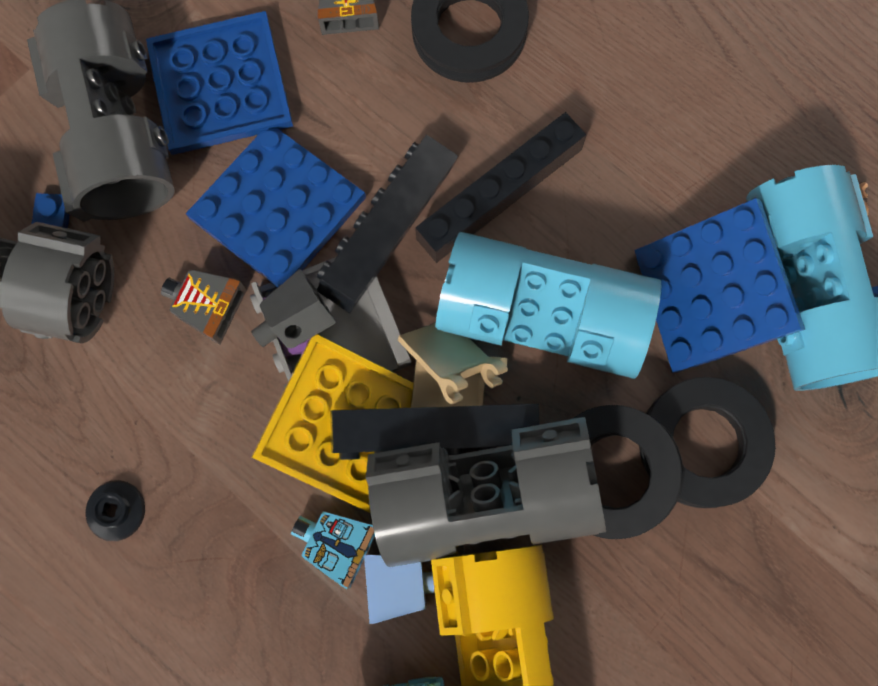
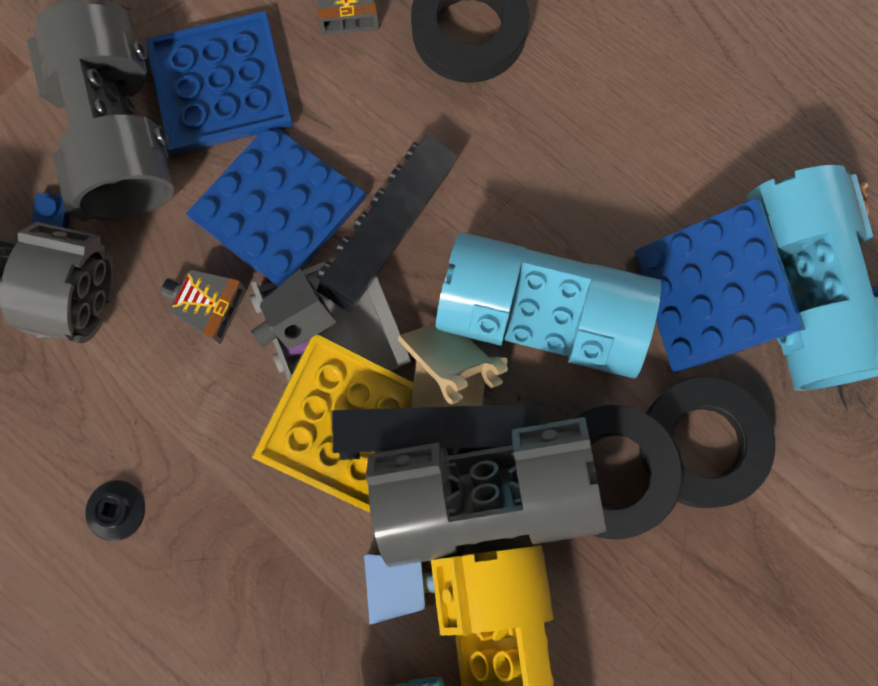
torso [291,511,375,589] -> none
black brick [415,112,586,263] -> none

